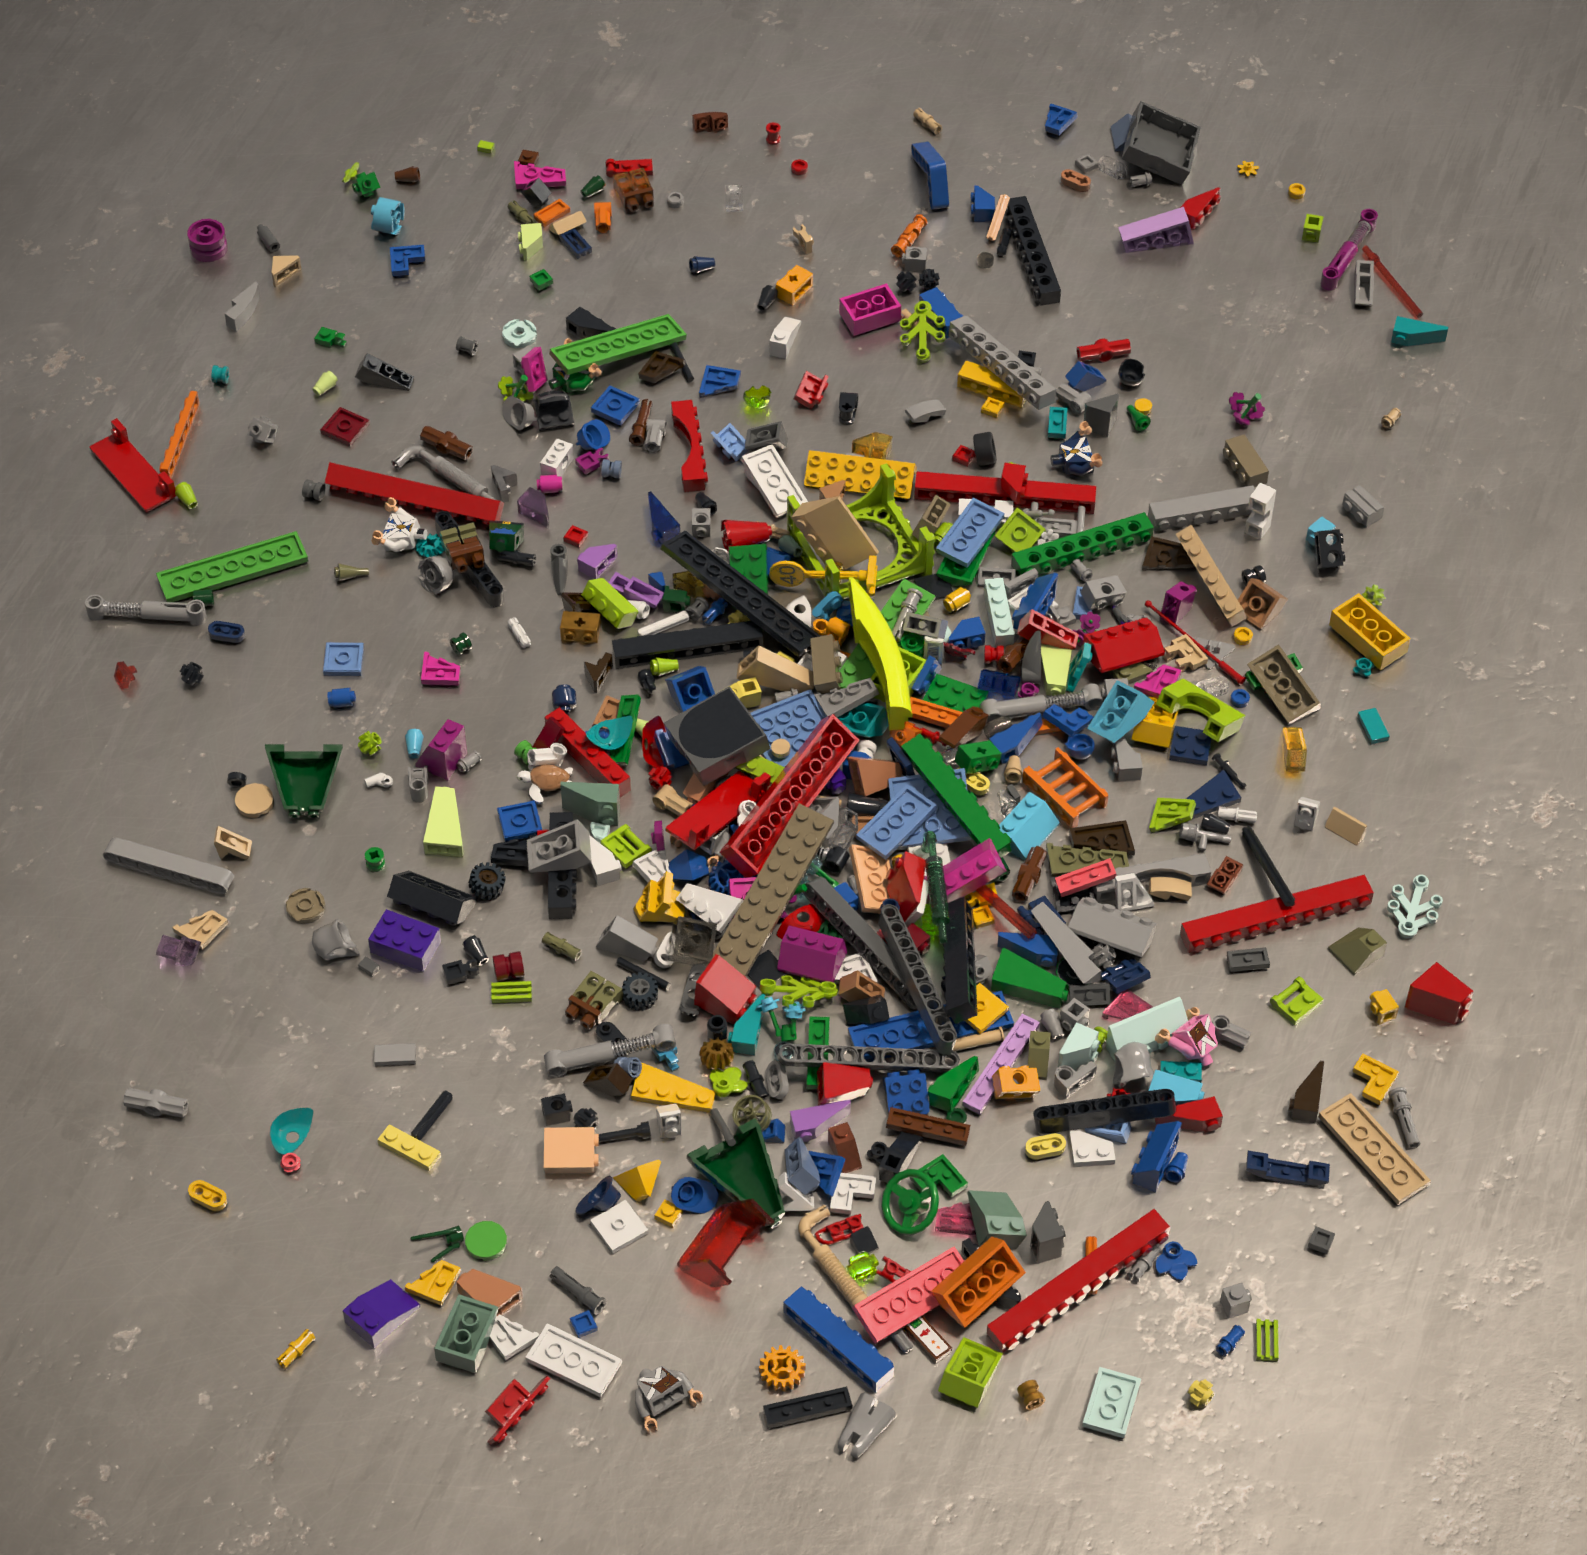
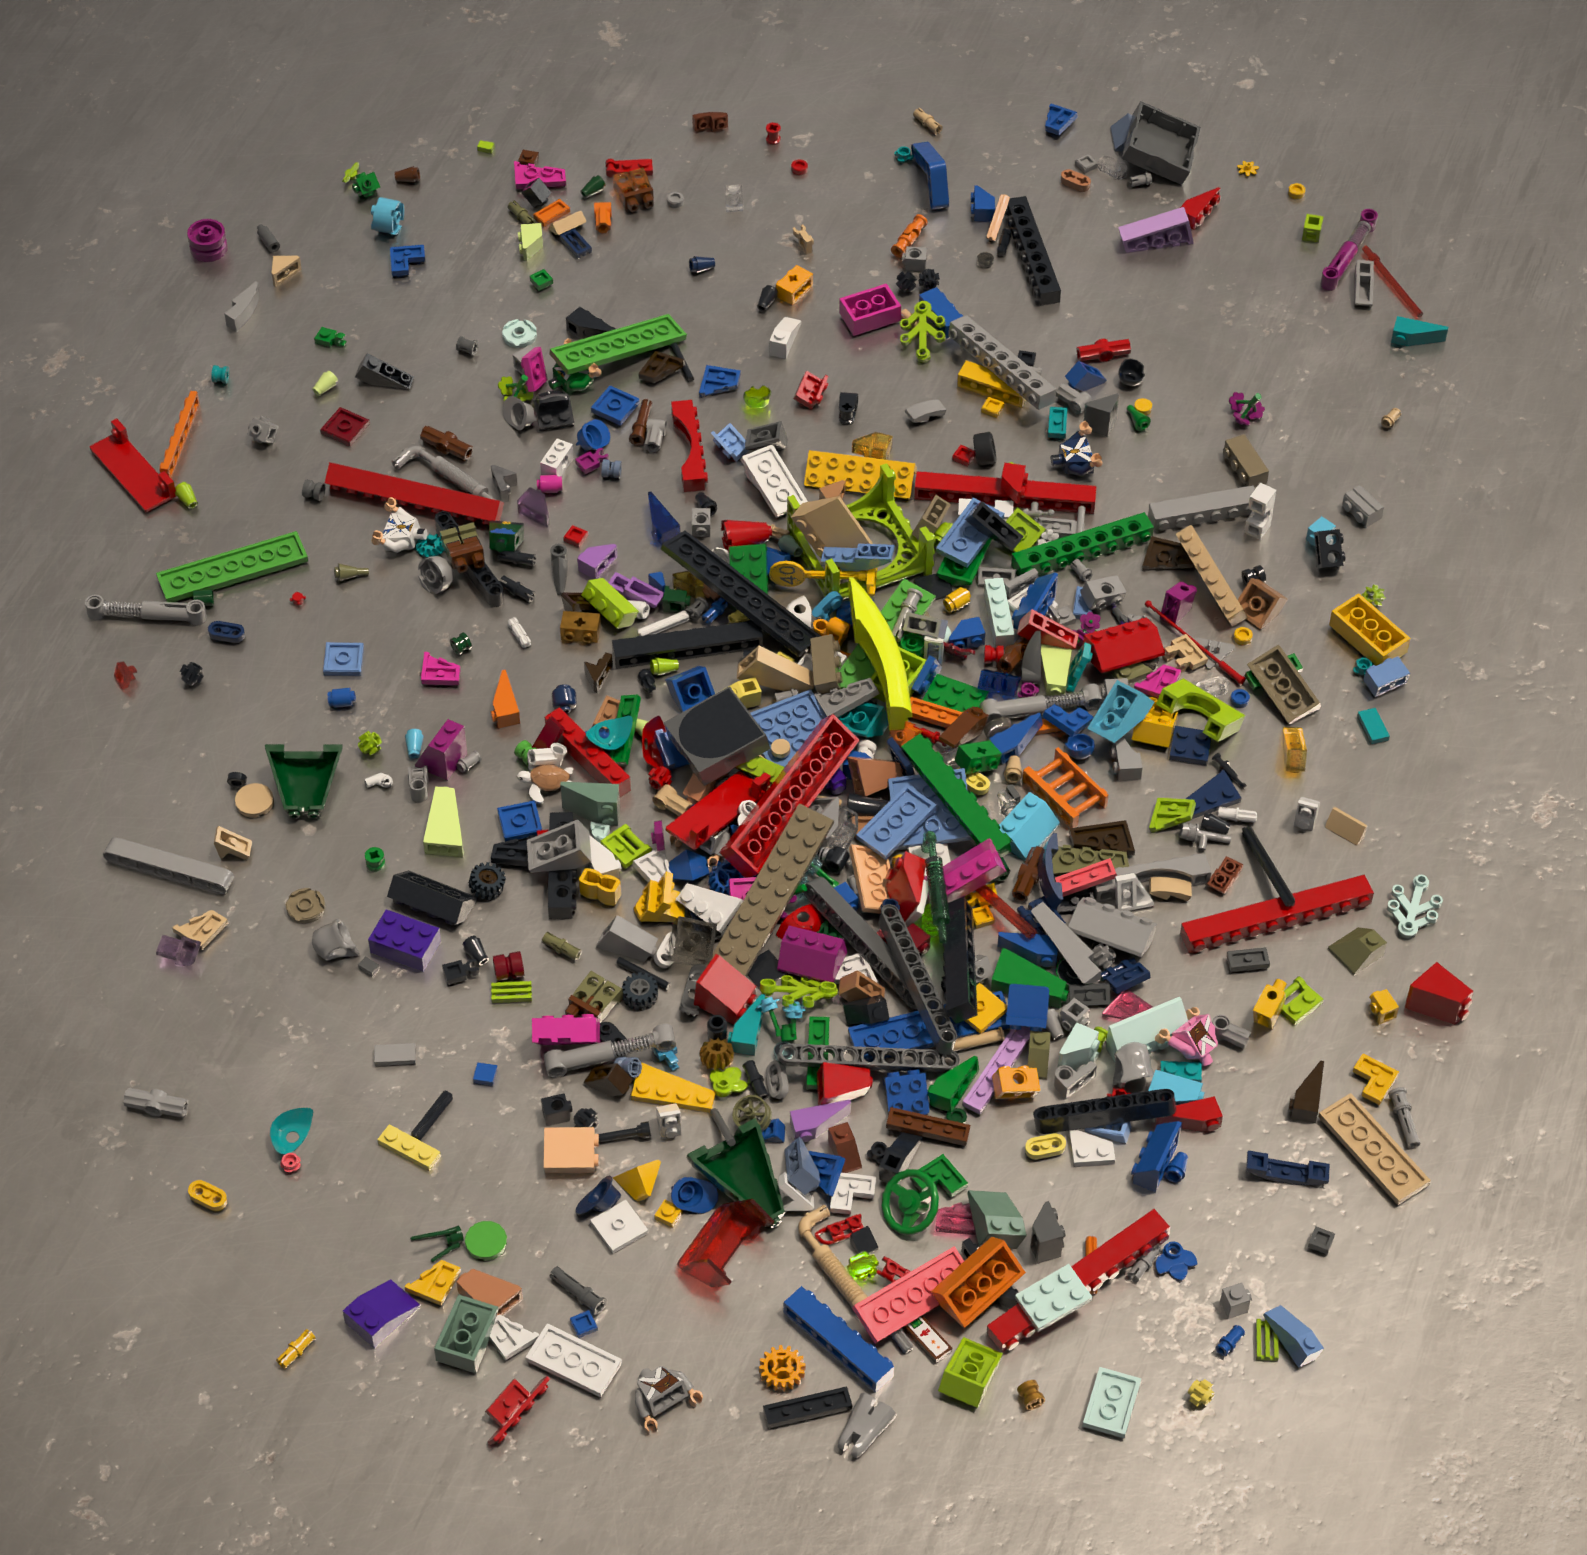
none -> red piece [290,592,306,606]
none -> blue tile [473,1062,498,1086]
none -> orange slope [490,669,520,729]
none -> black pin [499,575,536,602]
none -> dark pink wedge [532,1014,600,1046]
none -> yellow brick [579,868,621,906]
none -> medium blue slope [821,544,895,571]
none -> teal plate [894,146,913,163]
none -> black slope [965,501,1024,551]
none -> blue bracket [1005,984,1049,1032]
none -> light aqua plate [1015,1264,1092,1332]
none -> dark blue slope [1038,833,1063,910]
none -> yellow torso [1253,979,1287,1030]
none -> medium blue slope [1263,1305,1324,1368]
none -> medium blue brick [1363,656,1410,697]

